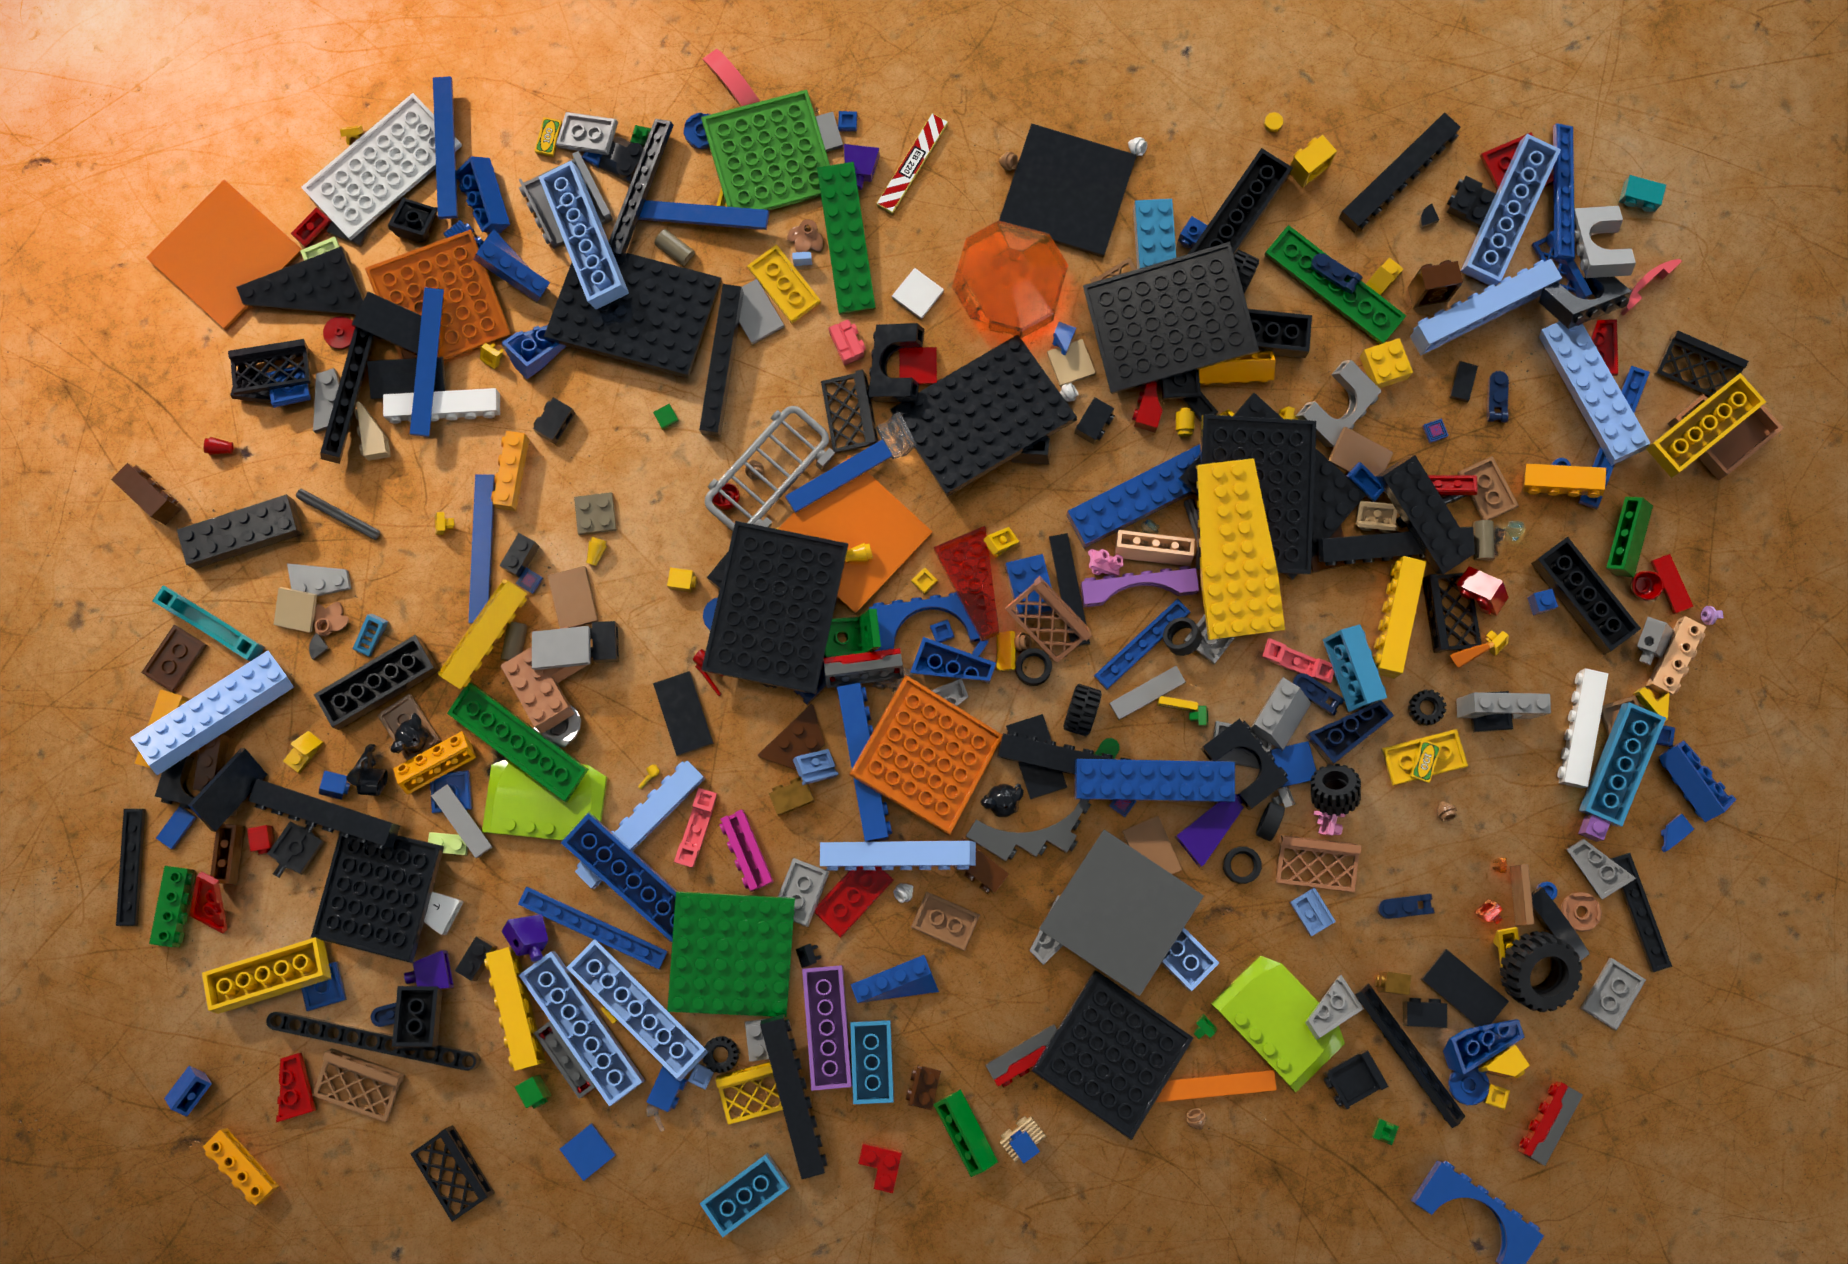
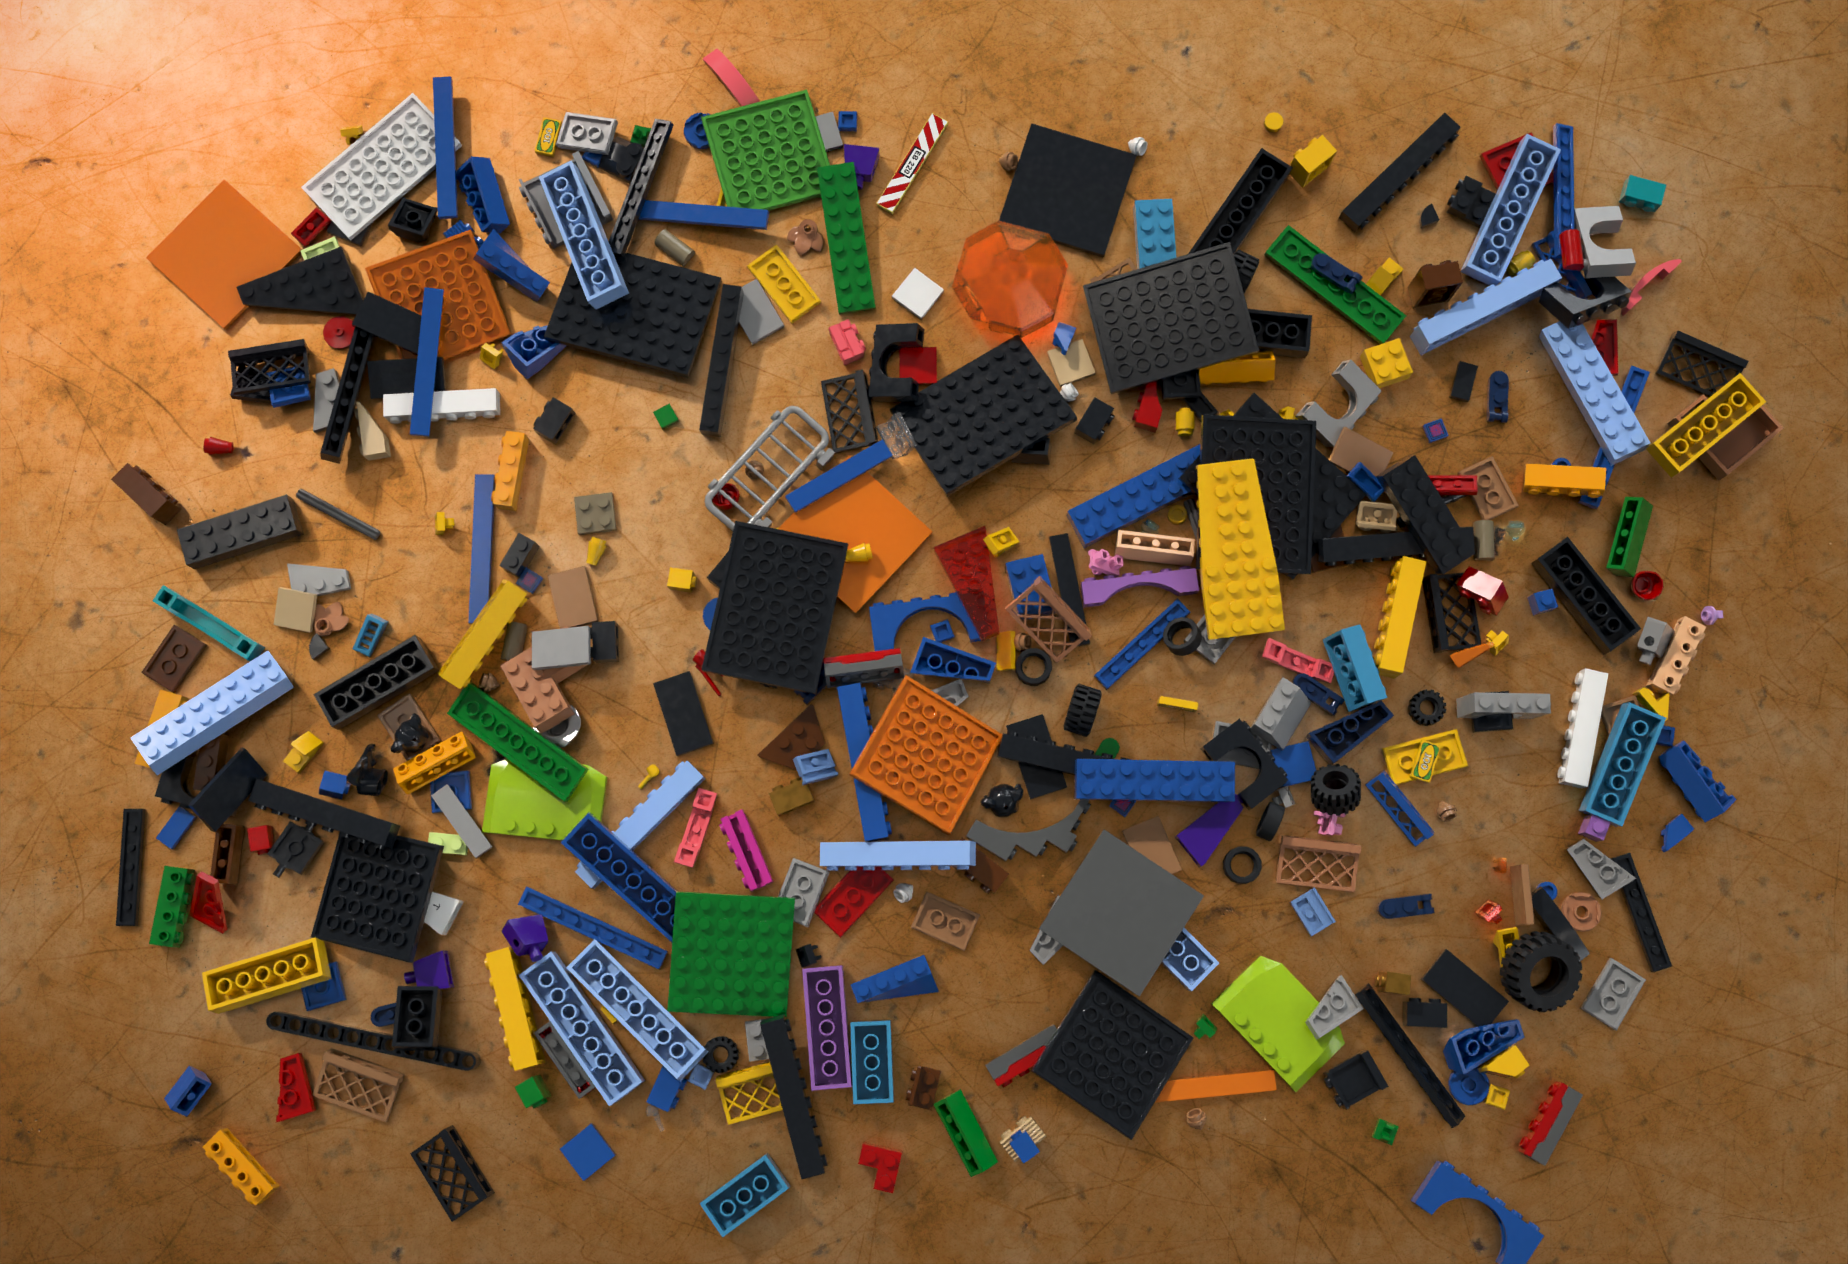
black brick [455,936,498,981] -> none
light blue tile [792,252,812,266] -> none
green bracket [824,609,881,658] -> none
yellow tile [911,568,938,595] -> none
blue tile [972,638,988,657] -> none
light grey tile [1109,666,1186,720] -> none
blue brick [1178,216,1208,249] -> none
green tile [1189,706,1209,727] -> none
red tile [1651,554,1694,614] -> none
none -> medium nougat plate [479,673,500,692]
none -> yellow tile [1167,505,1187,525]
none -> blue fence [1365,770,1434,847]
none -> yellow brick [1506,250,1535,276]
none -> red brick [1559,229,1584,271]

